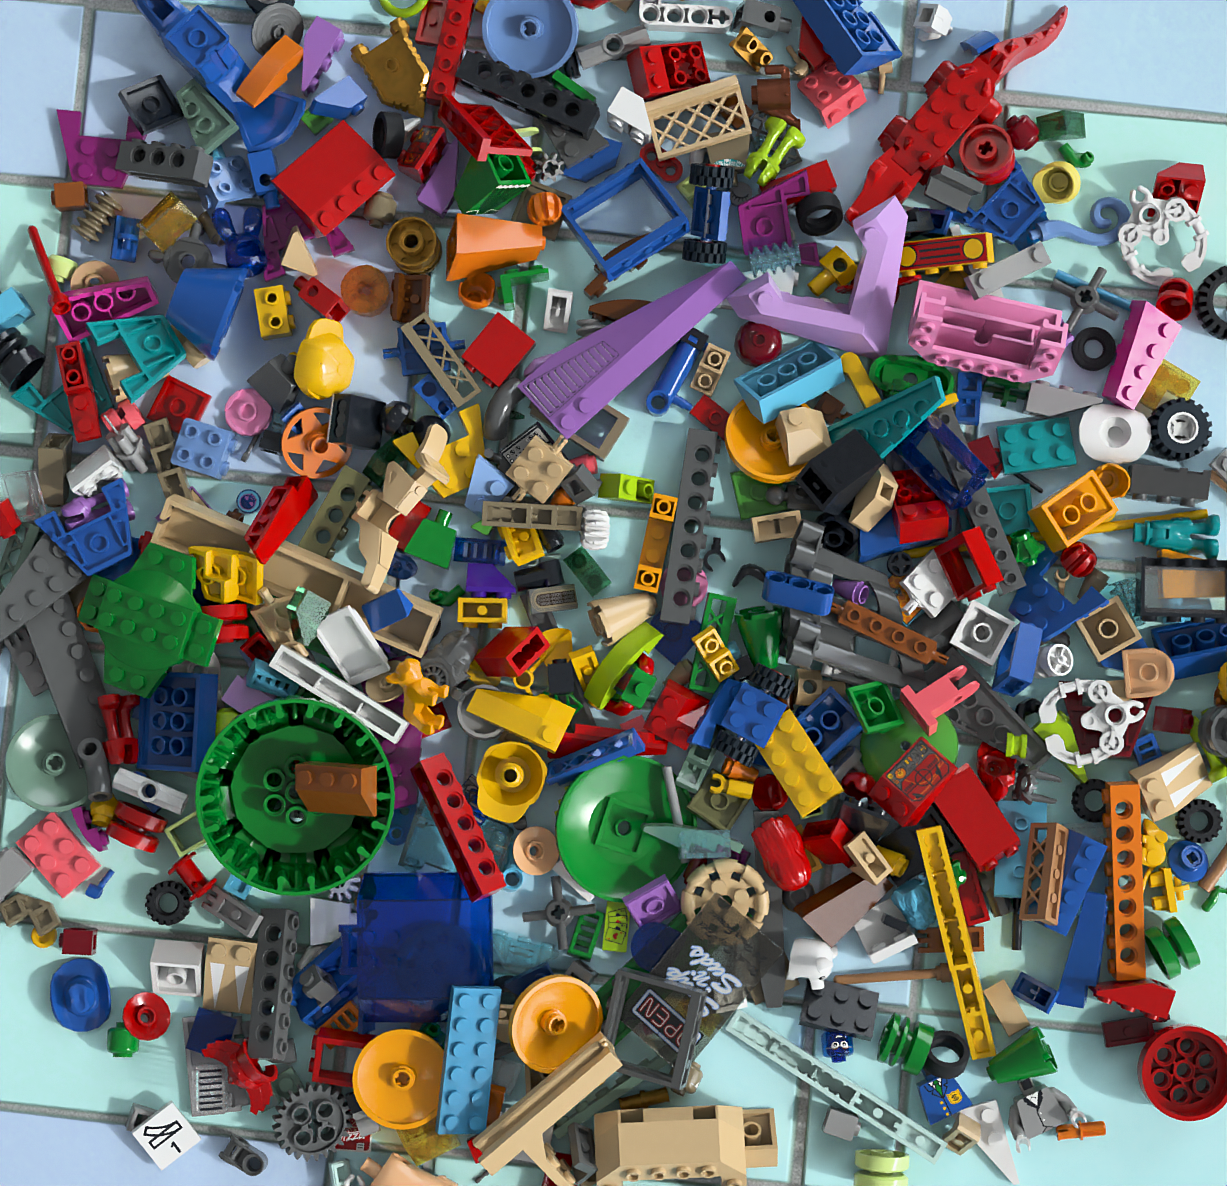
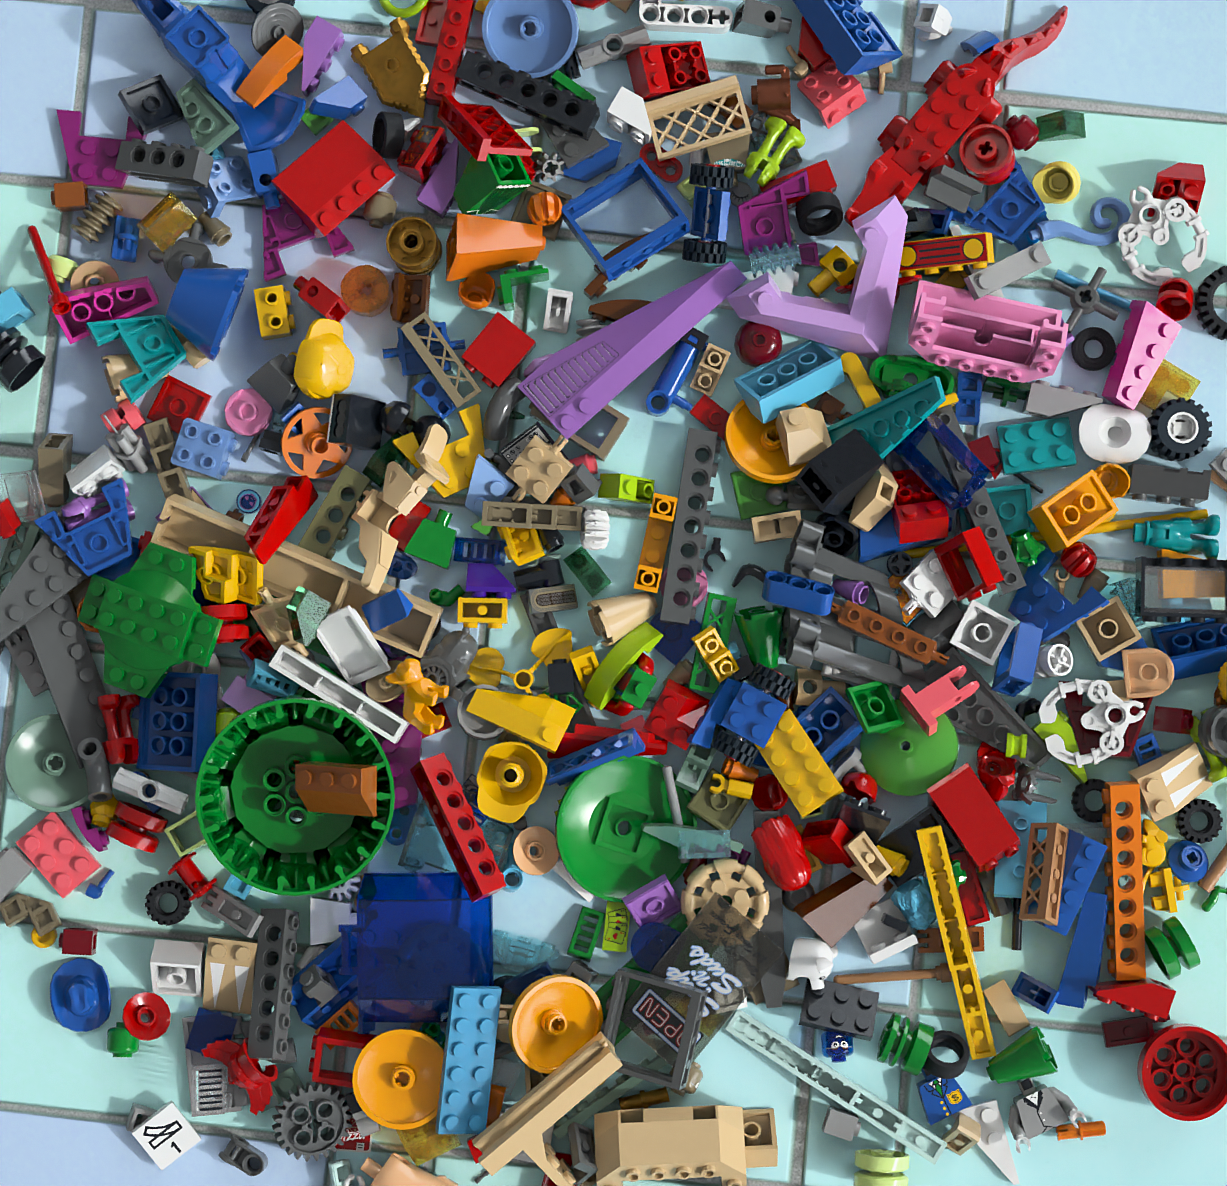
teal wing [10,337,114,437] -> none
red slope [55,341,102,443] -> none
clear blue piece [212,207,268,278] -> none
tan slope [280,225,318,277] -> none
red brick [474,626,551,677] -> none
dark grey bar [522,876,596,950] -> none
pearl gold hips [729,26,773,73] -> none
red slope [868,736,958,827] -> none
green arm [1058,142,1094,168] -> none

